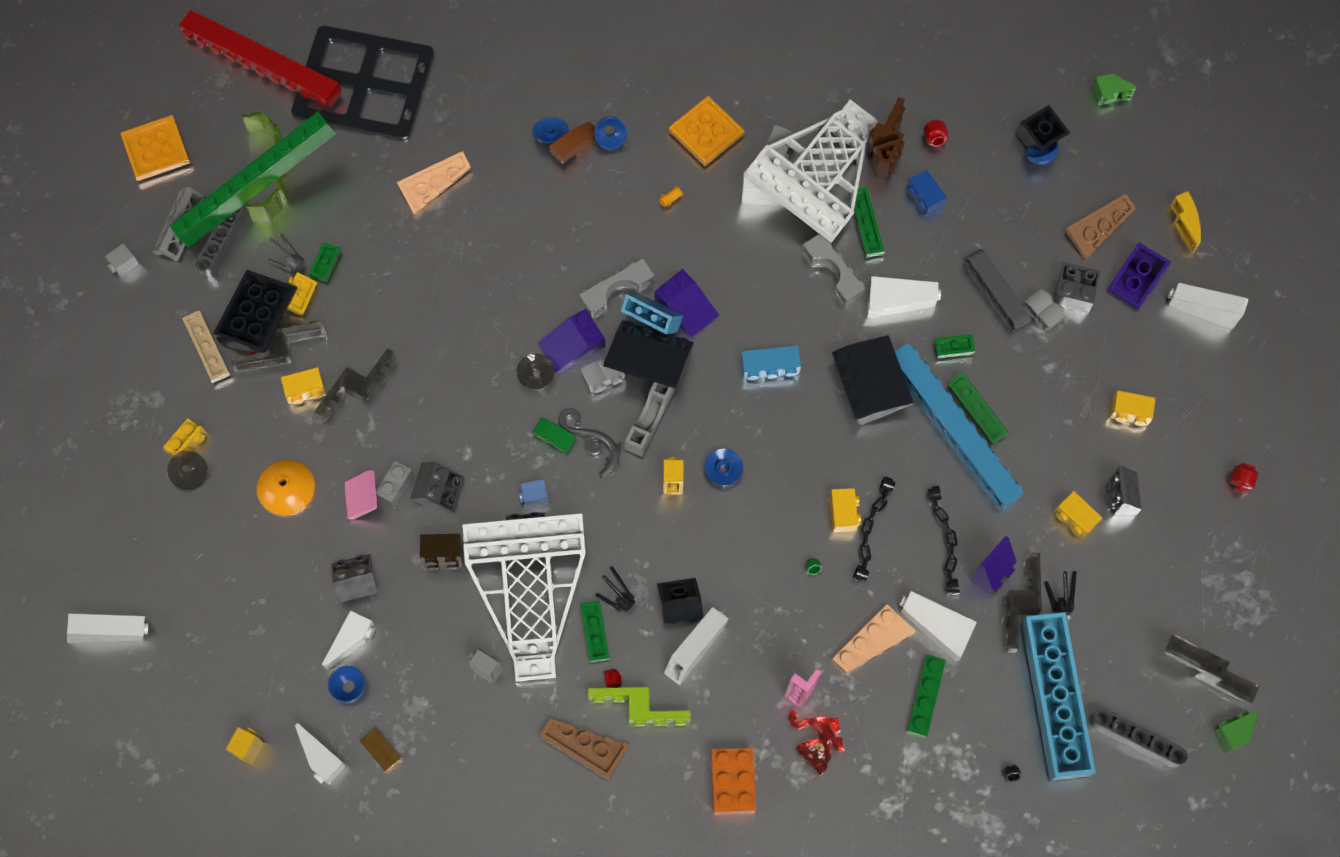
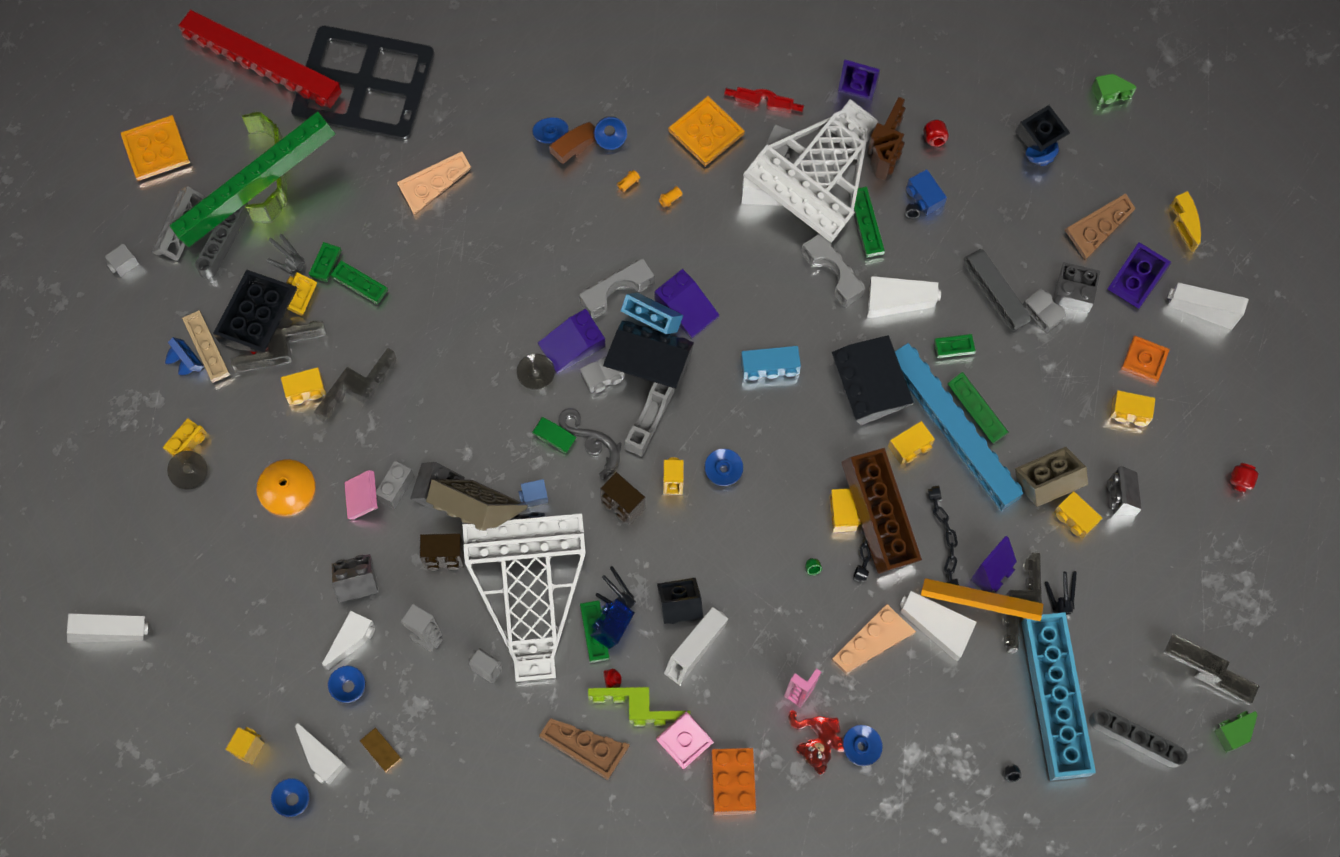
green plate [907,654,946,738] -> none
none -> blue tile [165,337,204,375]
none -> blue piece [271,779,310,817]
none -> green plate [331,260,388,305]
none -> light grey arch [401,604,443,652]
none -> dark tan slope [426,479,528,531]
none -> clear blue brick [590,599,635,649]
none -> dark brown brick [600,472,645,525]
none -> light orange pin [617,170,640,192]
none -> bright pink tile [656,711,714,769]
none -> red piece [724,87,804,113]
none -> dark purple slope [838,60,880,100]
none -> reddish brown brick [841,448,922,574]
none -> blue dish [843,725,883,766]
none -> yellow brick [888,421,935,464]
none -> black hinge [906,203,920,219]
none -> light orange tile [921,578,1044,621]
none -> dark tan brick [1015,447,1088,507]
none -> orange tile [1121,335,1170,384]

